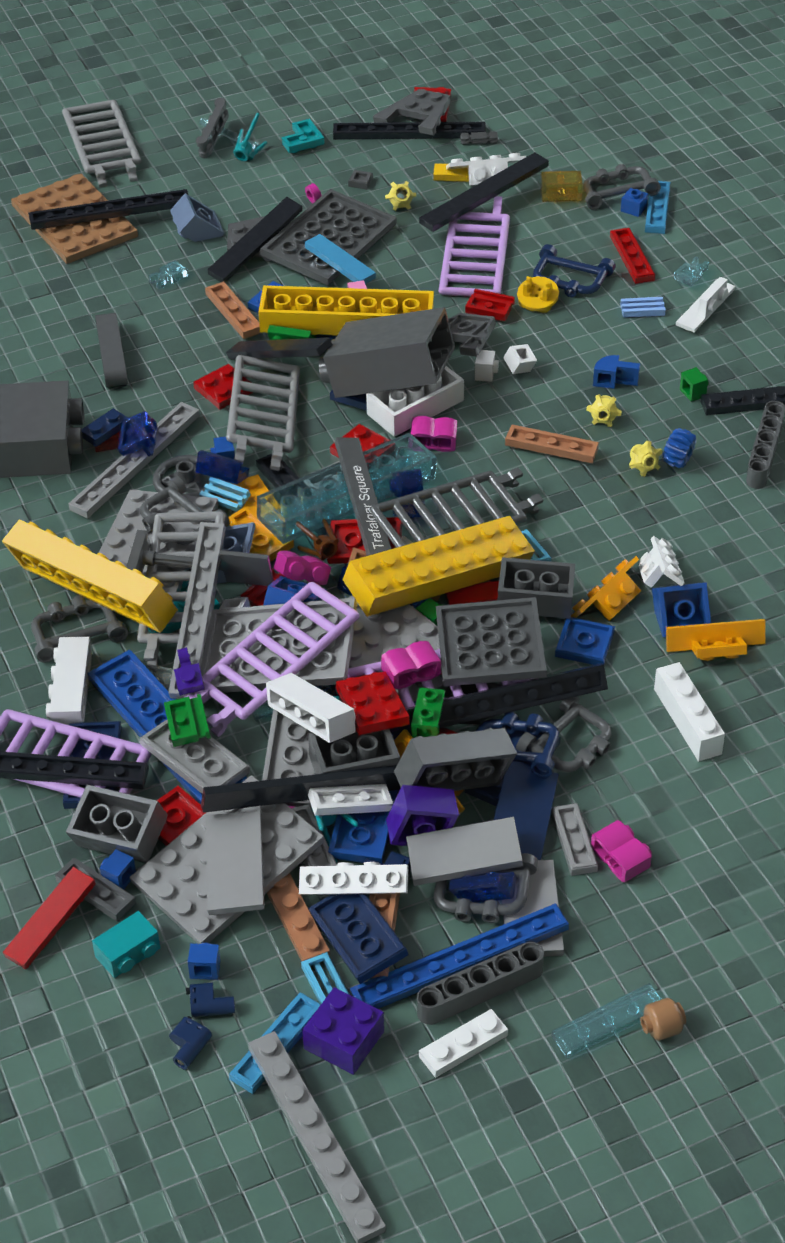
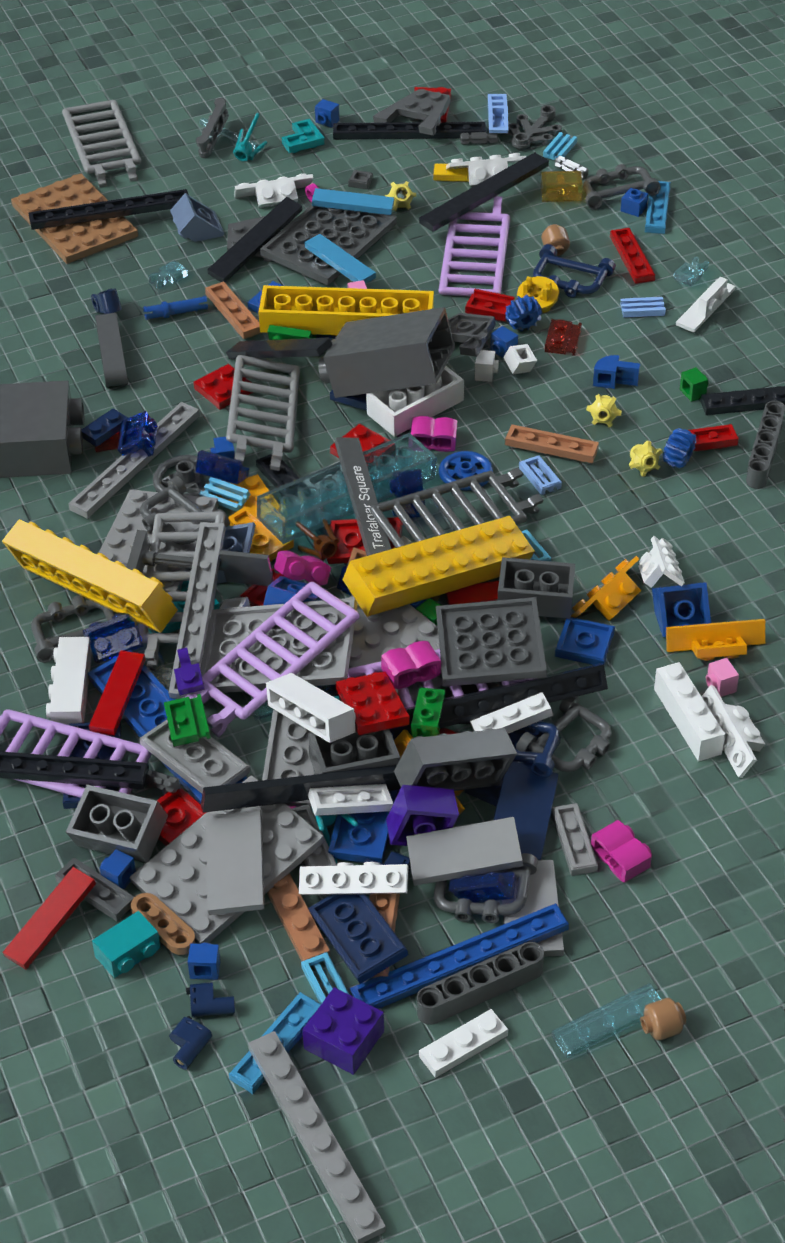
none -> clear blue bracket [83,613,144,663]
none -> red tile [89,650,146,736]
none -> dark blue piece [91,288,122,314]
none -> medium nougat plate [131,893,196,955]
none -> blue pin [143,296,208,320]
none -> dark grey axle [145,769,181,793]
none -> white bracket [234,174,313,208]
none -> dark azure tile [312,188,394,215]
none -> blue plate [315,99,340,128]
none -> blue plate [439,451,493,491]
none -> white plate [470,692,553,733]
none -> light blue slope [488,94,508,133]
none -> blue plate [490,326,518,358]
none -> blue gear [505,294,542,331]
none -> dark grey plant [508,105,562,150]
none -> light blue tile [519,455,562,495]
none -> medium nougat head [541,224,570,256]
none -> medium azure tile [543,132,577,160]
none -> clear red plate [545,319,582,356]
none -> axle [554,156,589,179]
none -> red plate [688,424,739,451]
none -> white bracket [701,685,765,778]
none -> bright pink plate [706,658,739,697]

